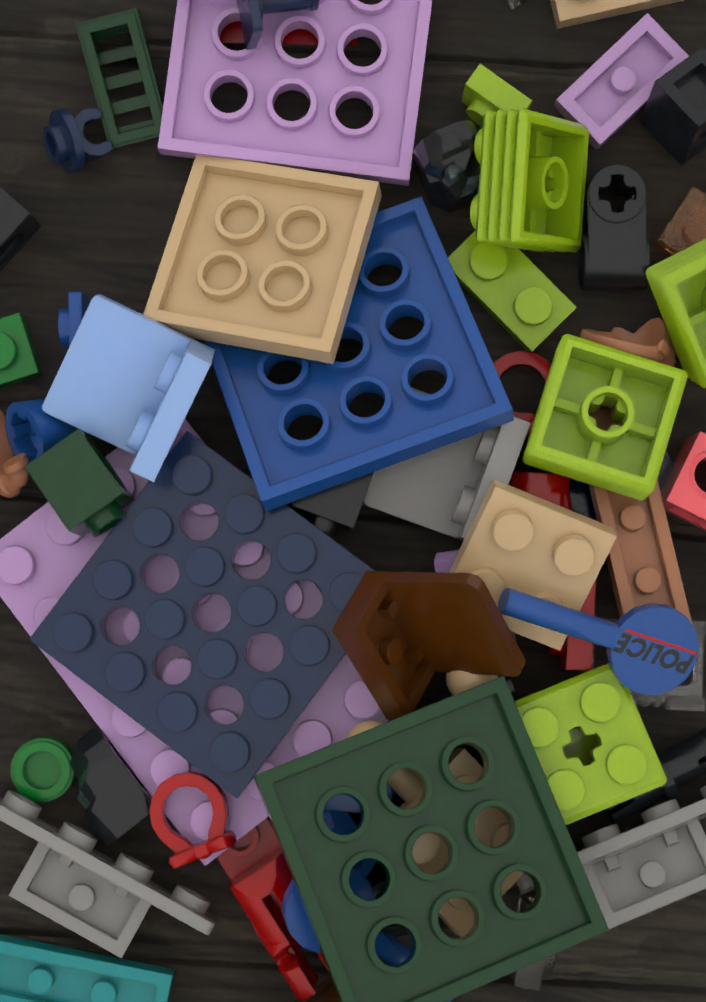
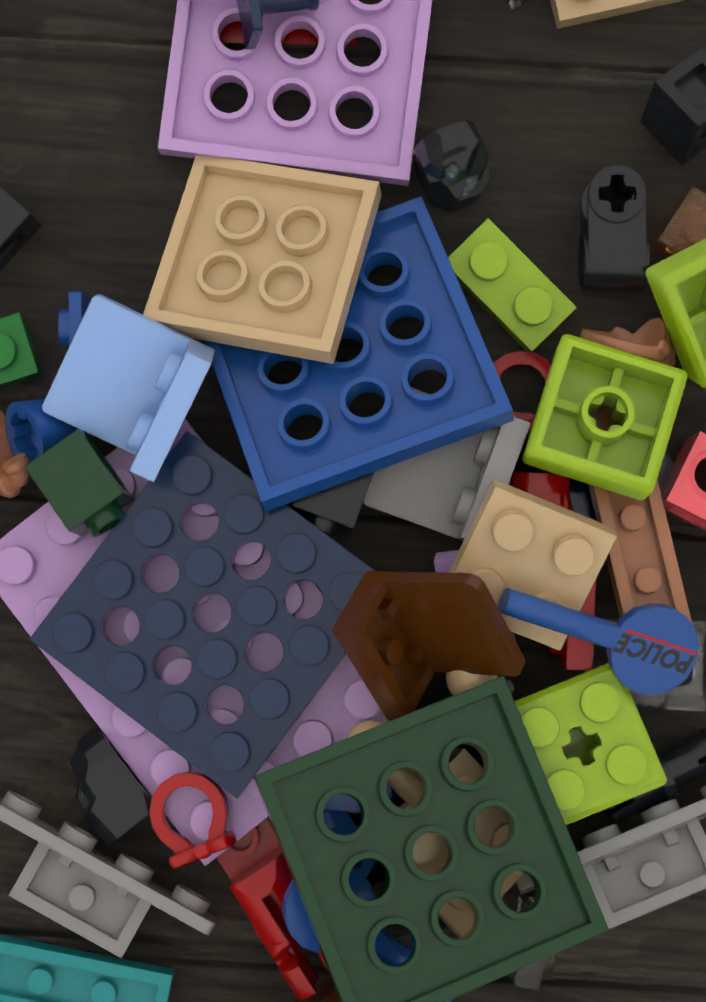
green tile [10,736,76,802] -> none
dark blue plate [43,108,113,173] -> none
dark green slope [75,8,163,148] -> none
lime plate [461,64,532,128] -> none
lime brick [470,108,589,253] -> none
lavender plate [554,13,689,151] -> none

